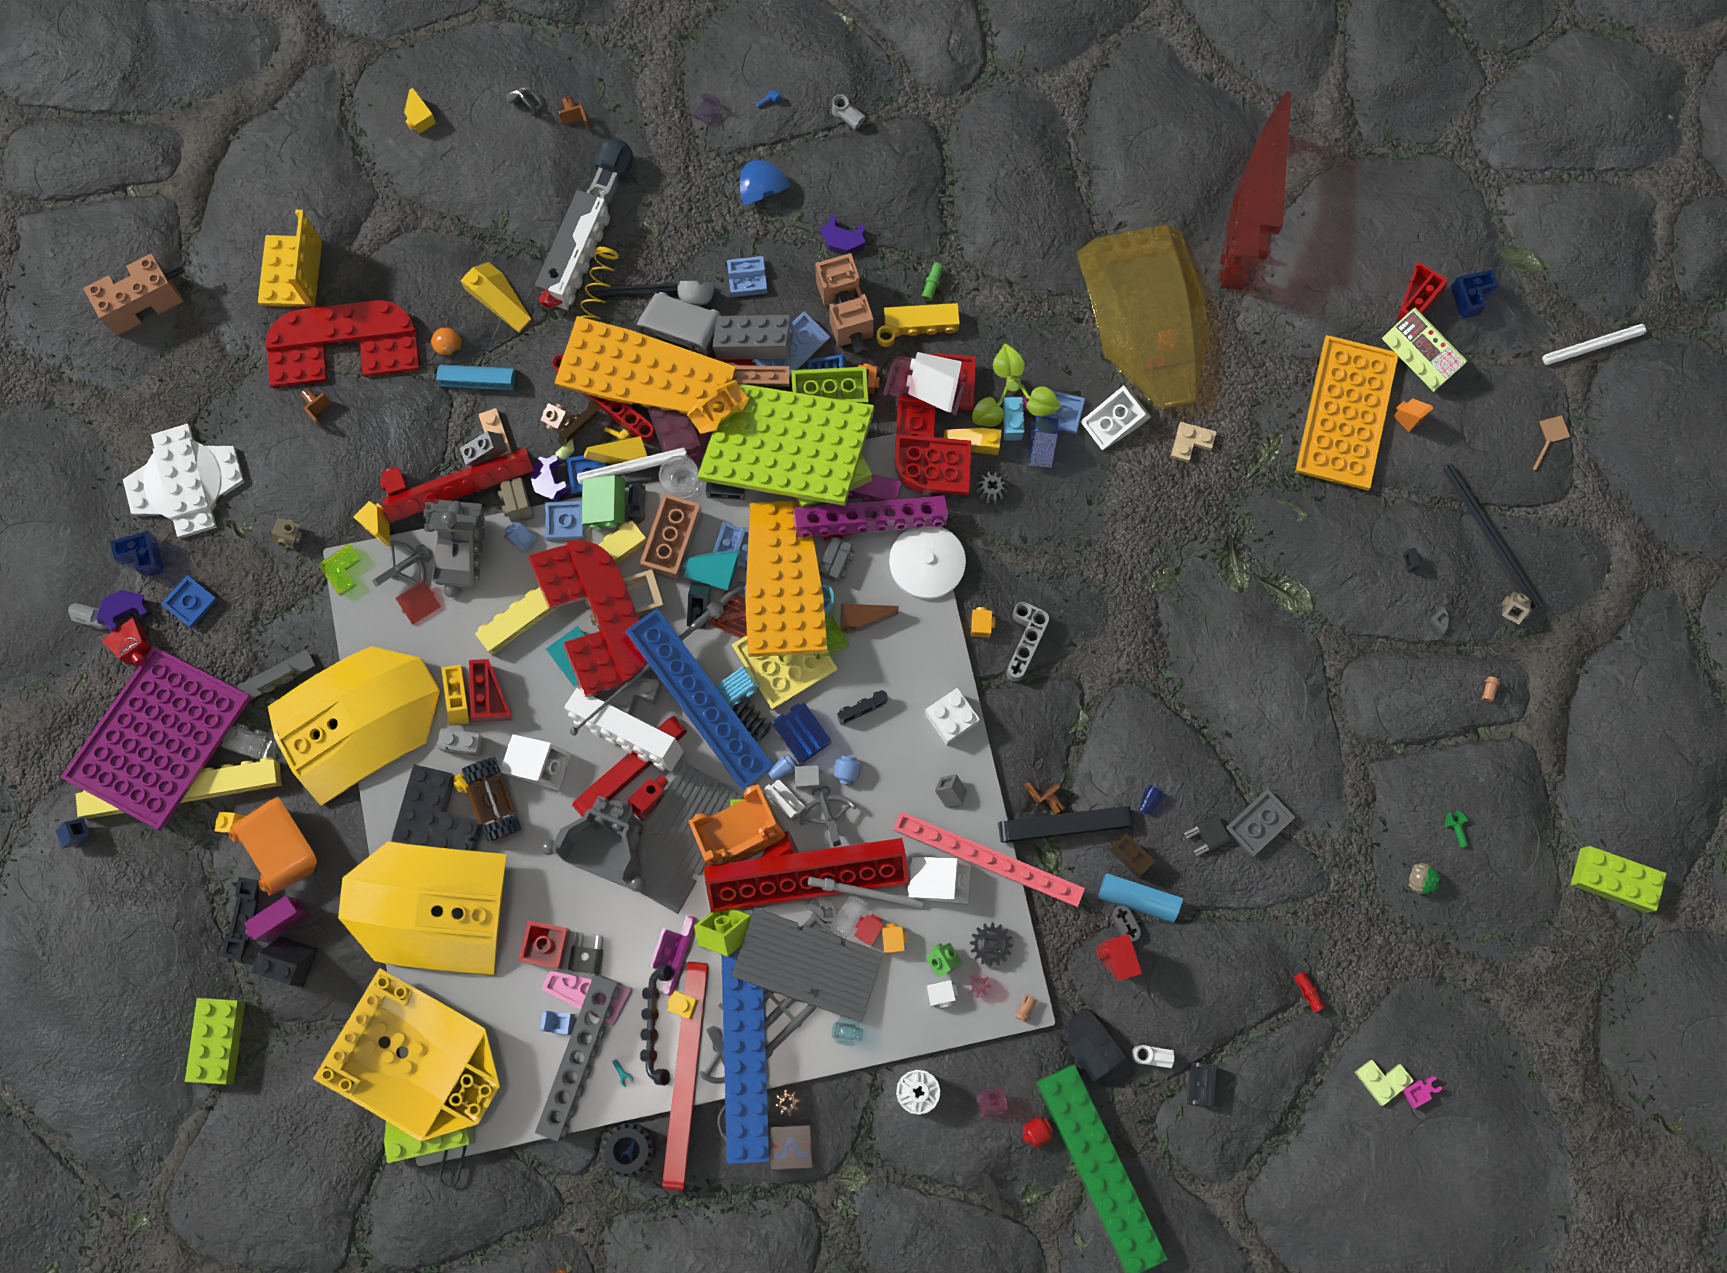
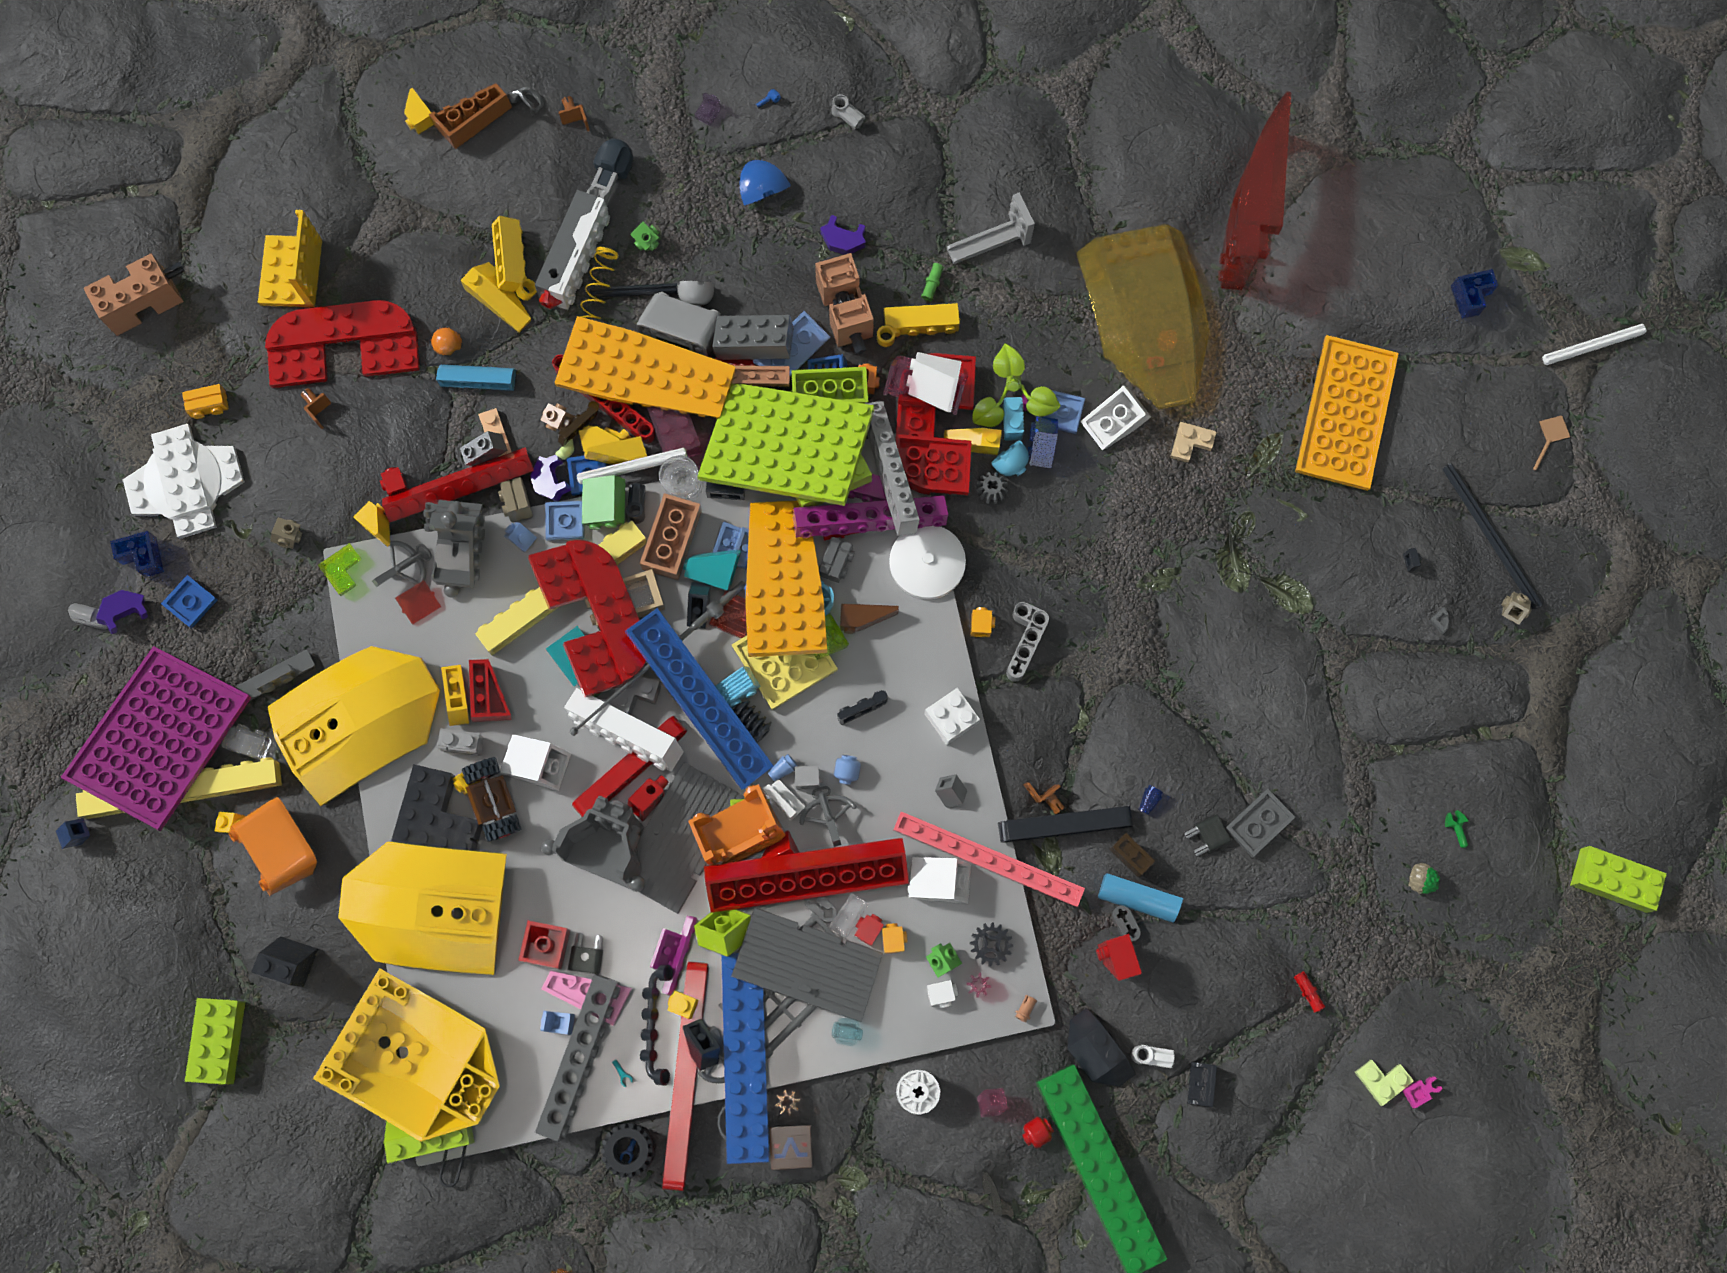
red torso [102,618,151,666] -> none
black slope [221,877,260,960] -> none
magenta brick [244,895,308,943] -> none
light orange piece [687,380,749,434] -> none
medium blue slope [727,256,767,297] -> none
clear blue brick [772,702,831,766] -> none
light grey bar [808,877,923,908] -> none
slope [1382,308,1467,392] -> none
orange slope [1394,398,1433,432] -> none
red wedge [1397,261,1448,322] -> none
nougat pin [1482,677,1500,702] -> none
none -> light orange brick [182,384,229,419]
none -> dark orange wedge [429,84,512,149]
none -> yellow hinge [492,216,537,300]
none -> yellow slope [579,426,620,453]
none -> bright green brick [630,222,660,251]
none -> black slope [683,1019,720,1071]
none -> light grey brick [865,401,919,536]
none -> light grey bracket [947,193,1035,264]
none -> medium azure cylinder [992,440,1029,476]

